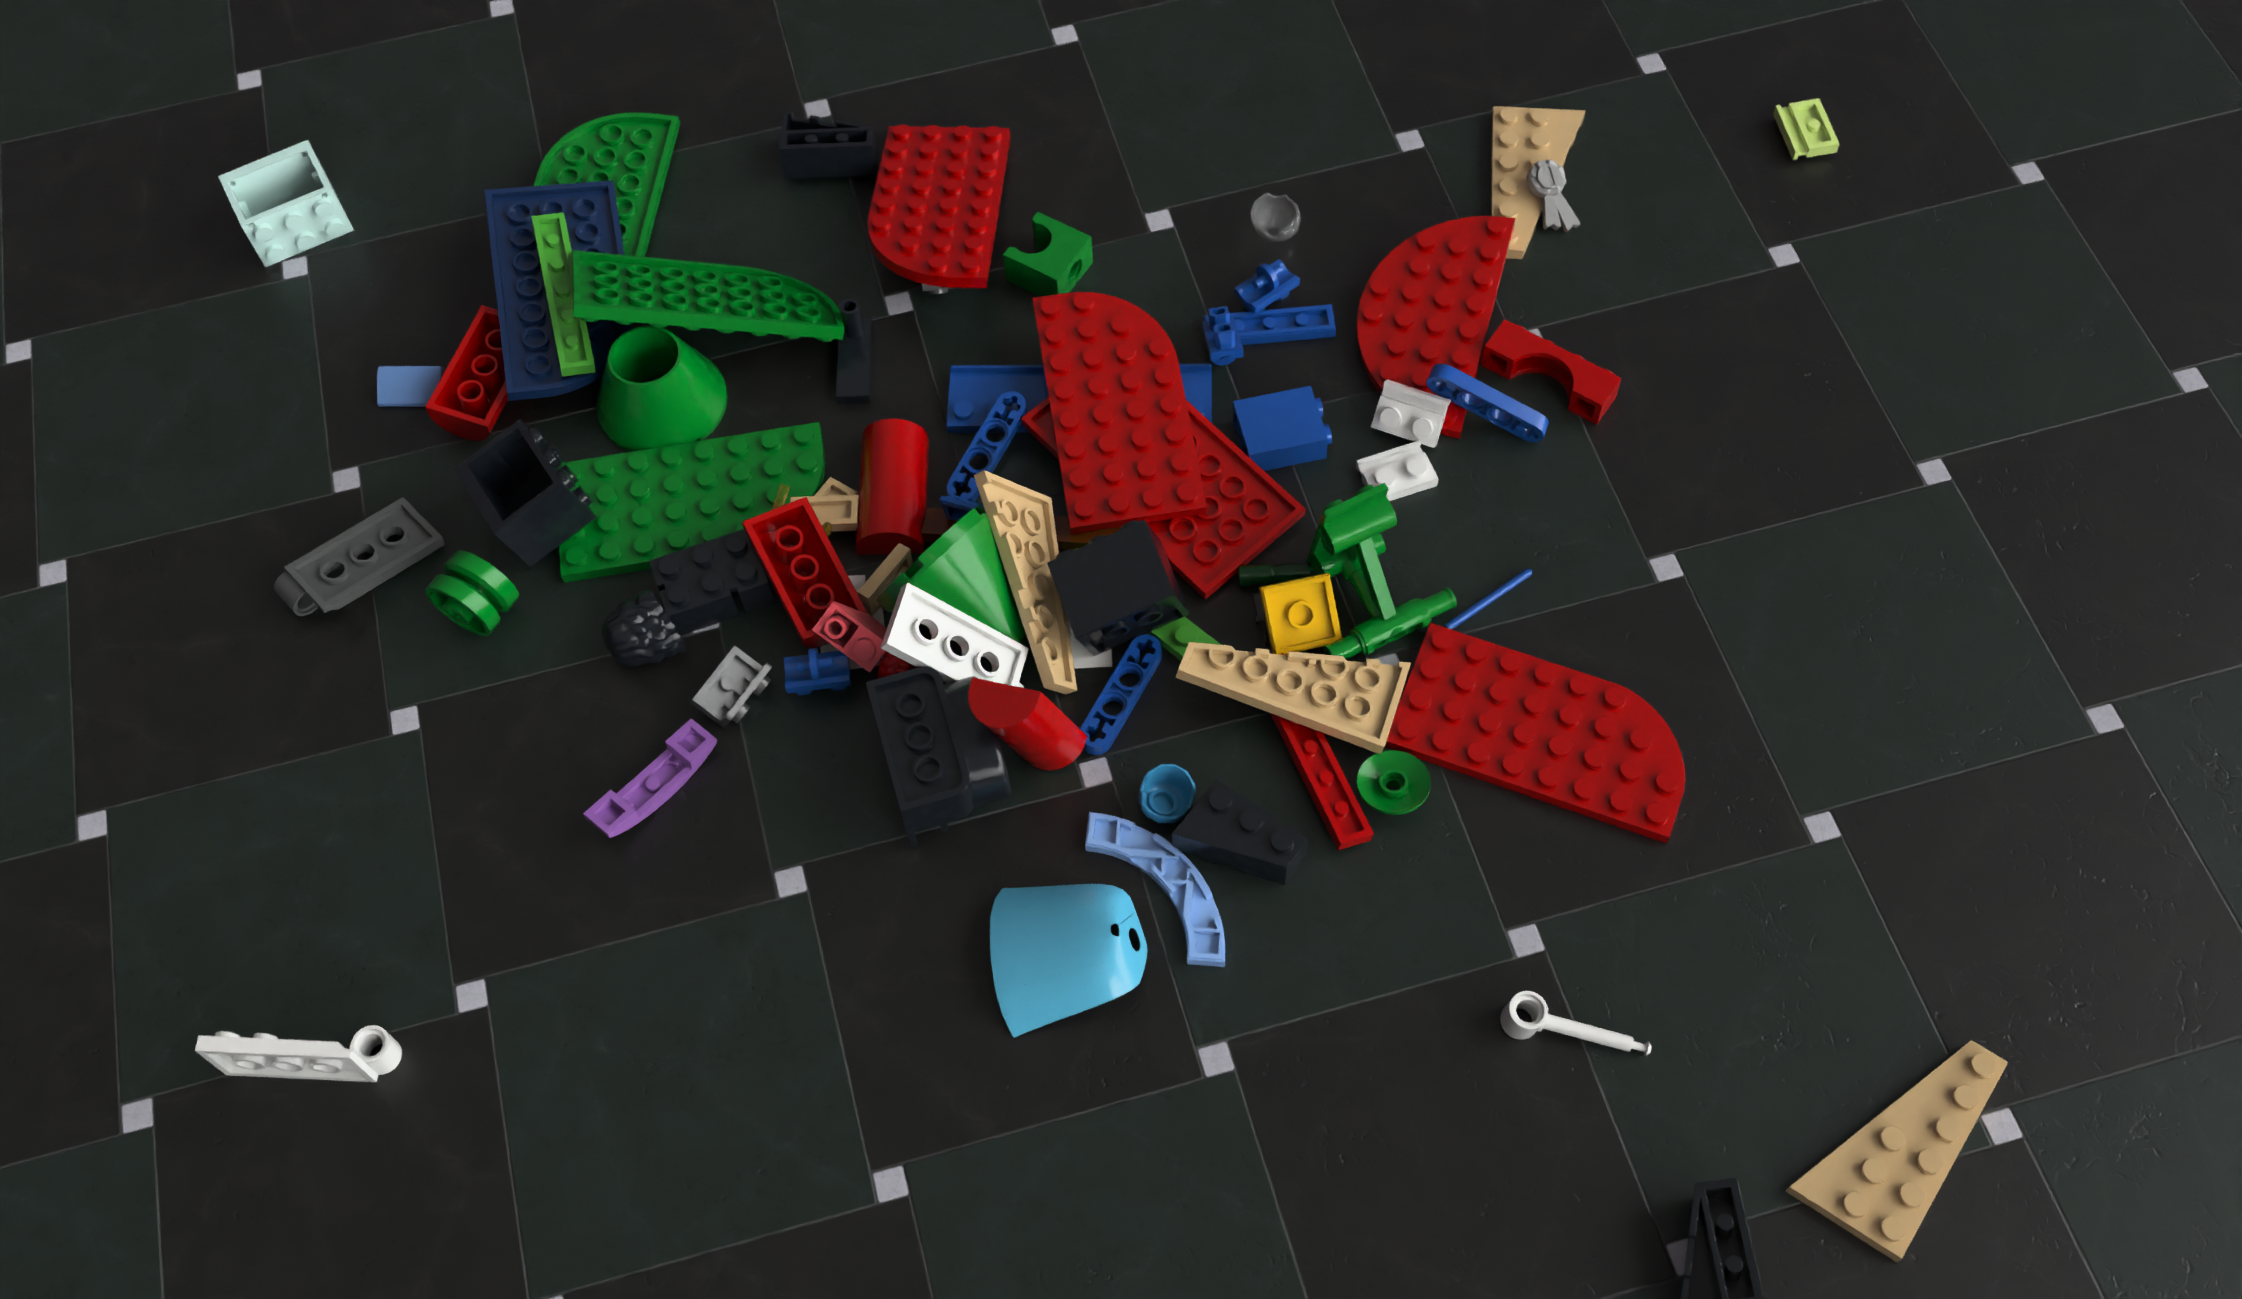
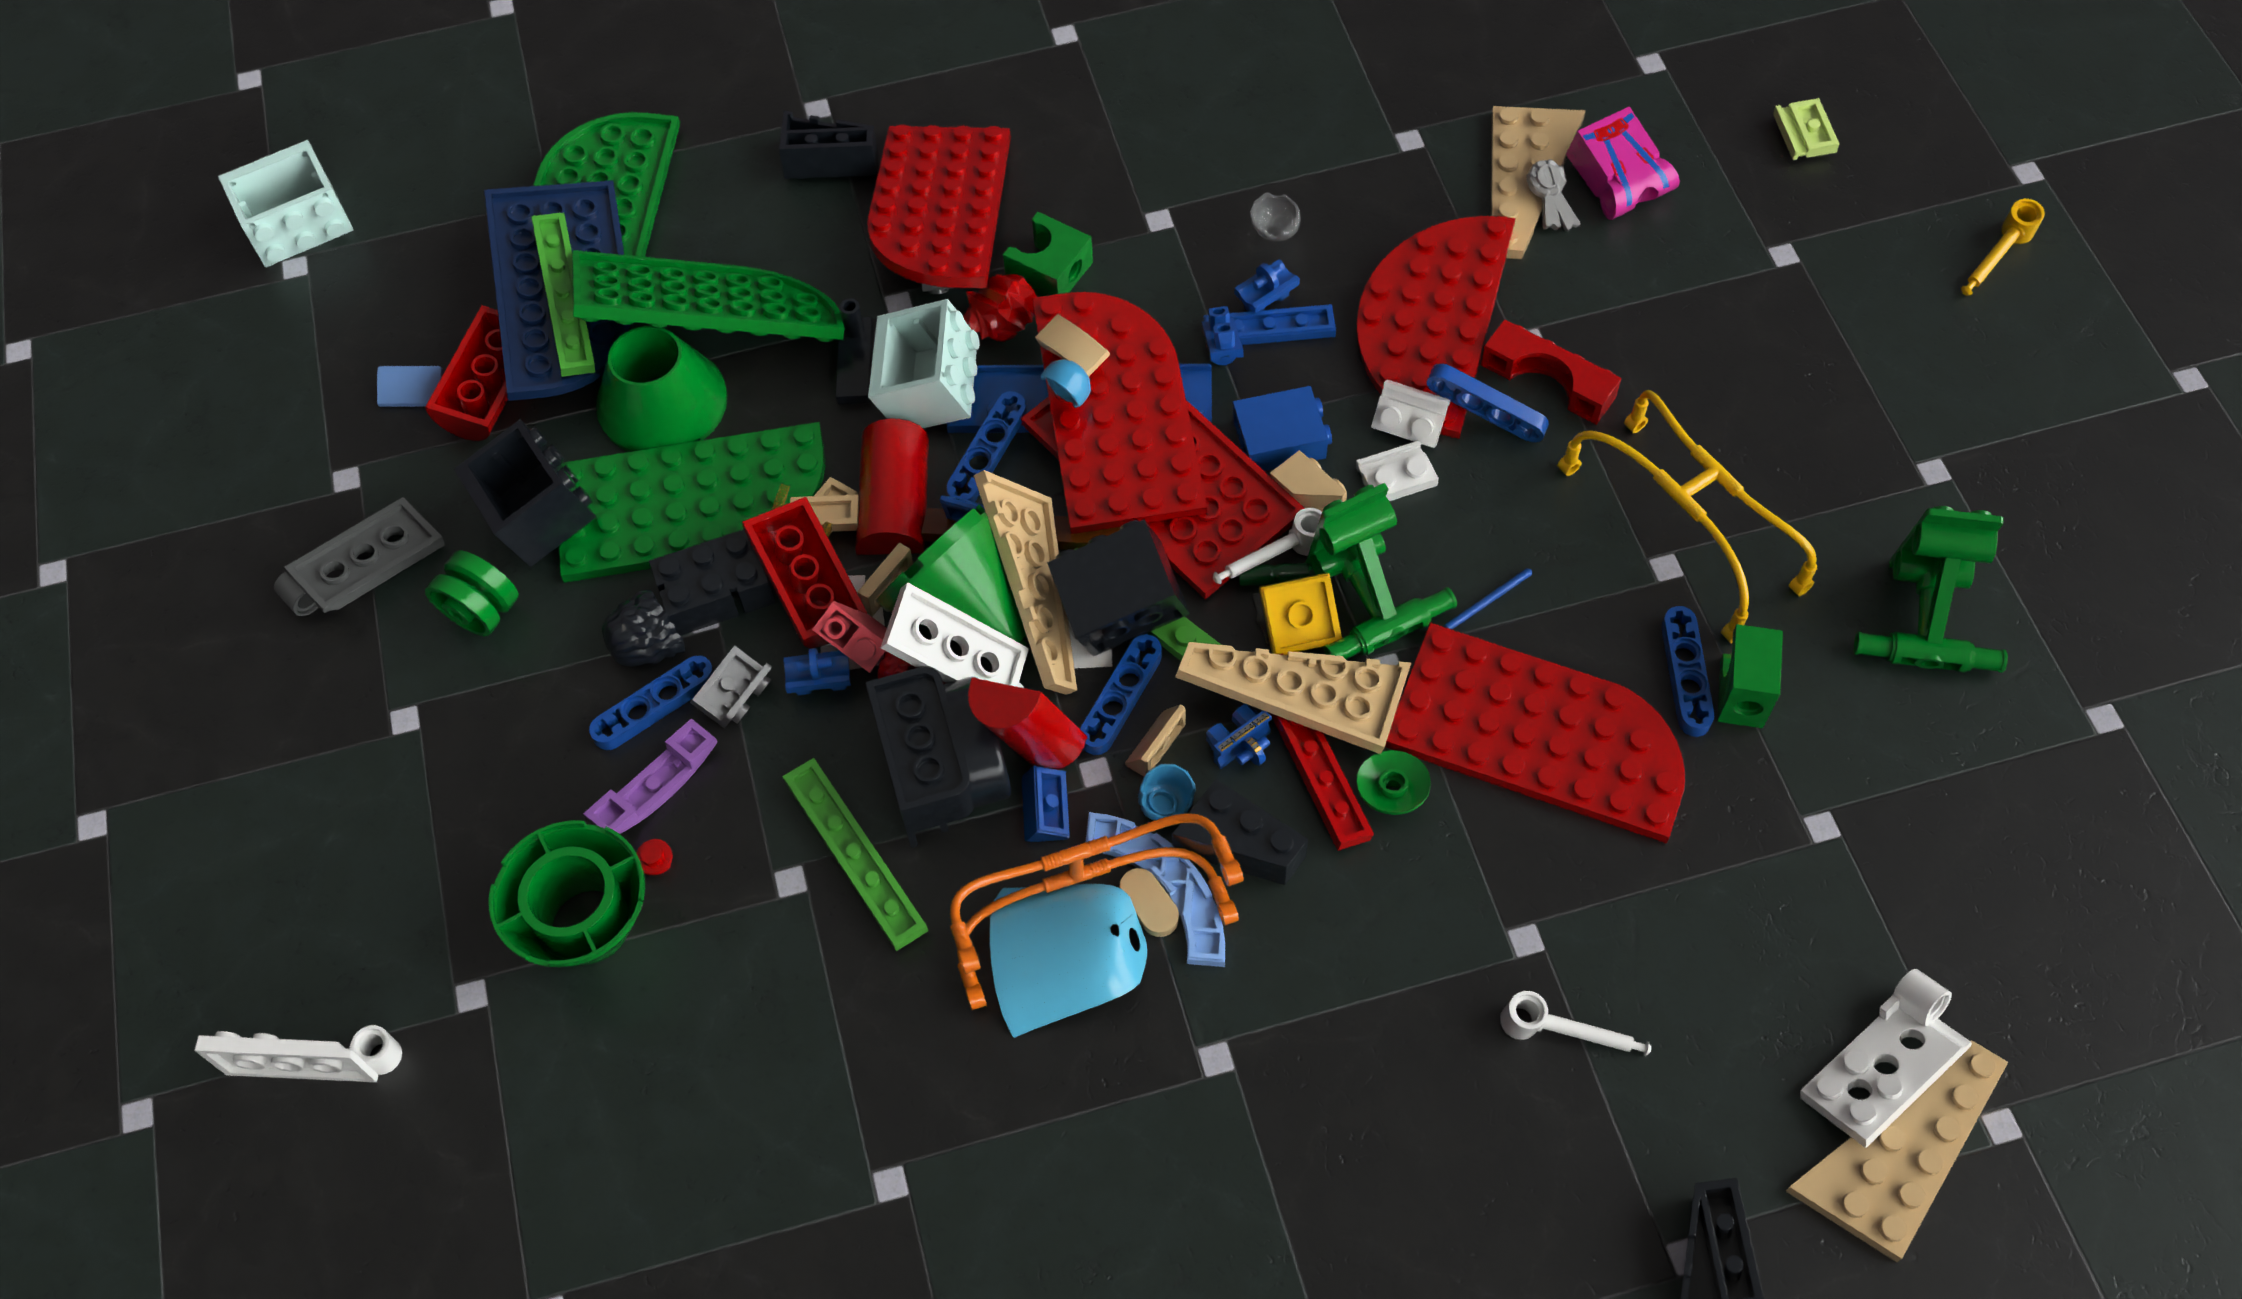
none -> green cone [489,820,645,967]
none -> blue beam [589,656,714,750]
none -> red plate [636,839,673,875]
none -> bright green plate [782,758,928,951]
none -> light aqua container [868,299,980,428]
none -> orange bar [950,813,1244,1010]
none -> red hair [963,274,1037,342]
none -> blue slope [1022,765,1070,842]
none -> tan slope [1035,314,1110,376]
none -> dark azure hair [1040,359,1091,408]
none -> tan tile [1120,868,1179,937]
none -> tan slope [1125,704,1186,776]
none -> blue hips [1206,704,1272,769]
none -> white piece [1213,508,1322,584]
none -> tan slope [1270,450,1347,512]
none -> yellow bar [1557,390,1817,643]
none -> dark pink piece [1566,106,1680,220]
none -> blue beam [1661,606,1714,737]
none -> green piece [1717,624,1783,728]
none -> white hinge [1800,969,1971,1148]
none -> green plate [1853,506,2008,673]
none -> yellow piece [1961,199,2045,296]

